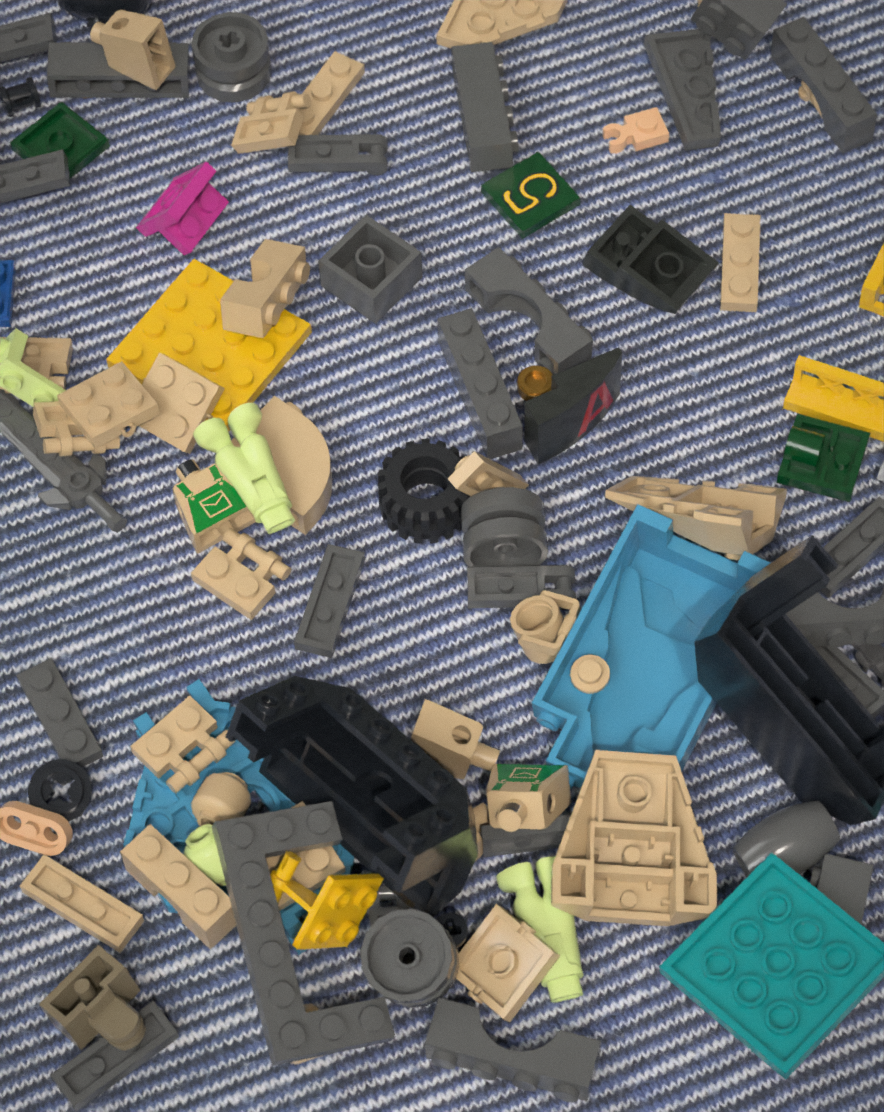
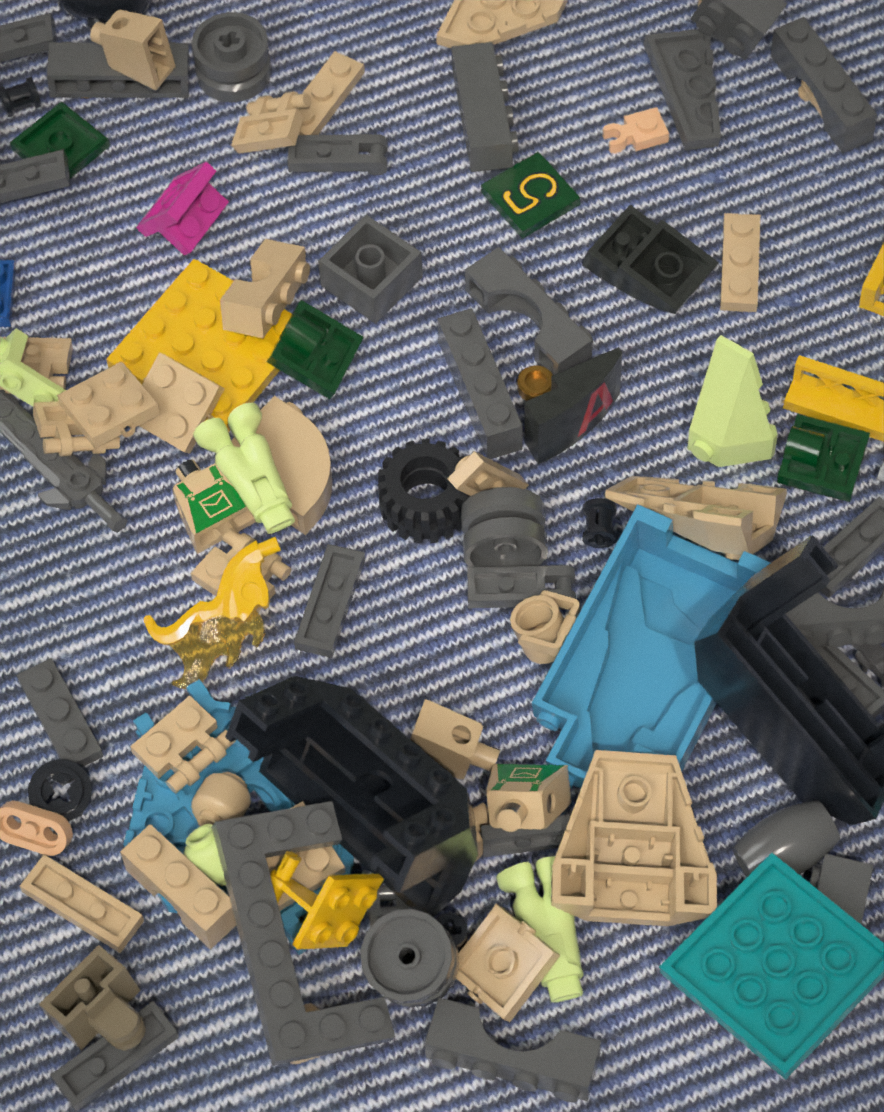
tan plate [570,655,610,694] -> none
none -> piece [143,537,281,690]
none -> dark green plate [266,300,364,400]
none -> black bush [582,498,617,548]
none -> yellowish green wedge [687,335,778,467]

